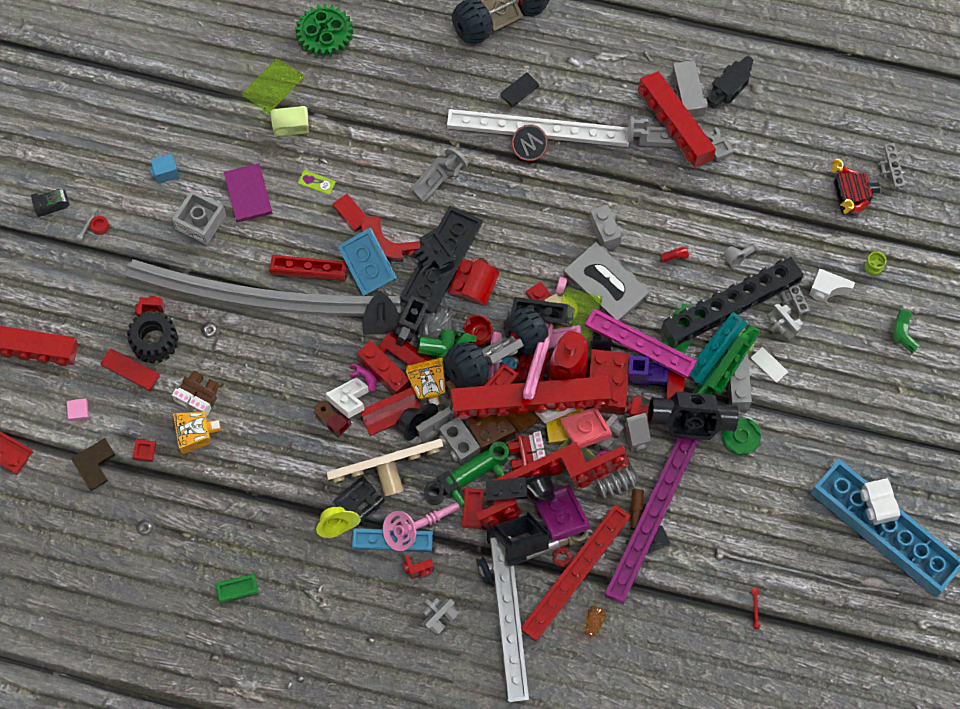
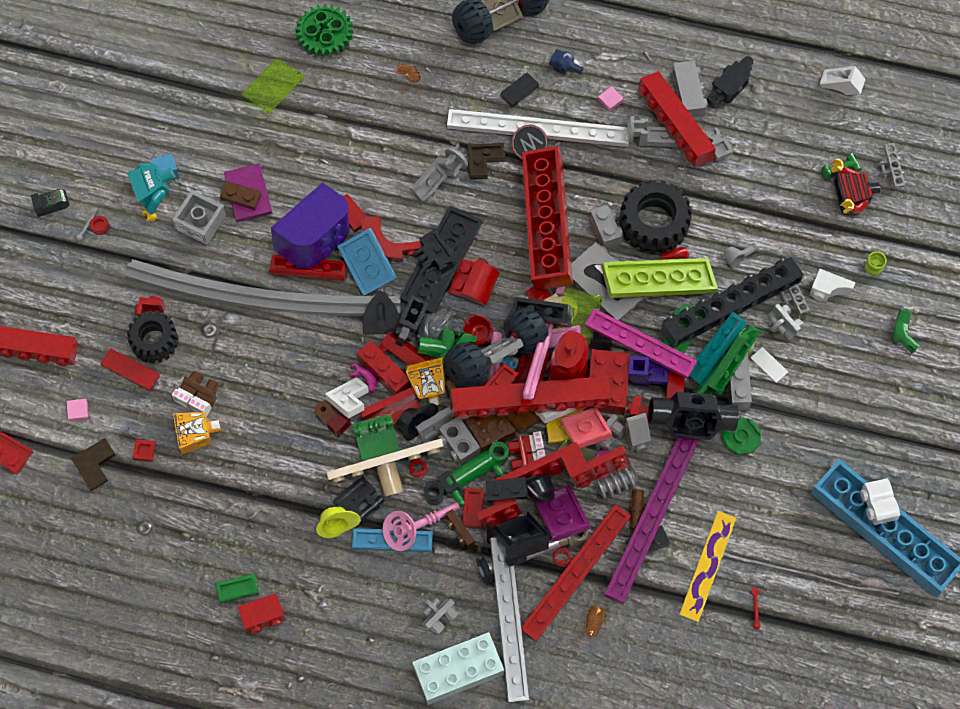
yellowish green piece [270,106,309,137] -> none
lime sticker [298,170,336,195] -> none
red bracket [402,555,434,579] -> none
none -> teal torso [127,163,175,222]
none -> reddish brown plate [220,181,262,210]
none -> red brick [237,593,285,634]
none -> dark purple brick [271,182,350,268]
none -> green hinge [352,414,400,461]
none -> clear orange arm [397,63,420,82]
none -> red bush [410,459,427,479]
none -> light aqua brick [412,632,504,705]
none -> reddish brown plate [445,509,475,550]
none -> dark brown tile [467,143,505,180]
none -> red brick [522,146,573,291]
none -> dark blue piece [549,49,584,74]
none -> bright pink tile [598,86,624,112]
none -> lime plate [601,258,718,298]
none -> black tyre [619,180,692,254]
none -> yellow sticker [679,511,736,622]
none -> white arch [820,66,865,95]
none -> green piece [821,153,861,180]

